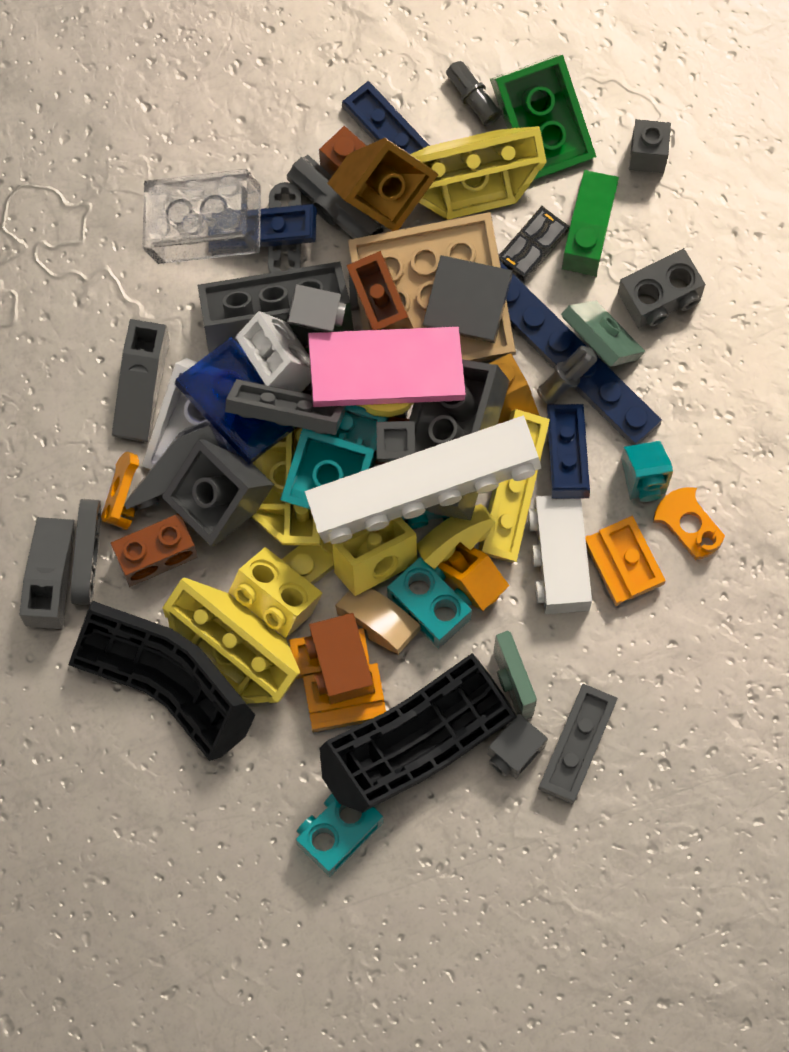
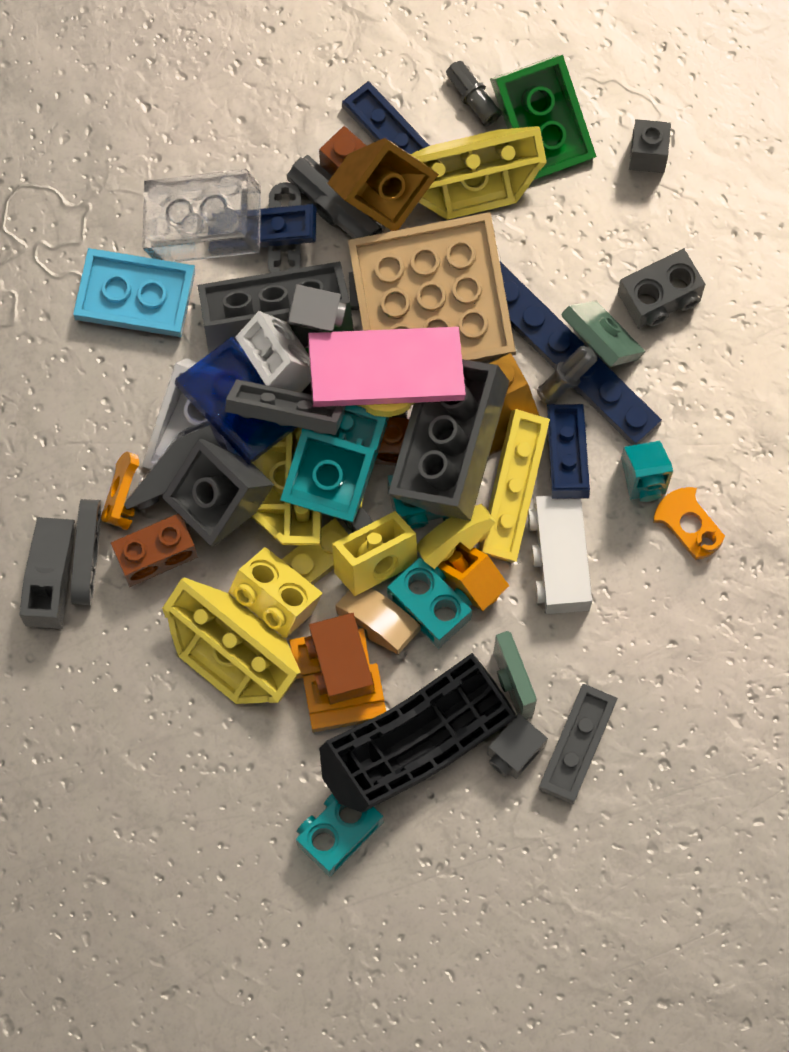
black piece [68,601,255,761] -> none
dark grey slope [112,319,170,442] -> none
white brick [305,415,542,544] -> none
dark orange brick [346,251,413,330] -> none
dark grey plate [376,421,415,462] -> none
dark grey tile [423,255,513,343] -> none
tile [499,206,570,283] -> none
green slope [562,170,619,277] -> none
light orange plate [585,515,666,606] -> none
none -> medium azure plate [73,248,196,337]

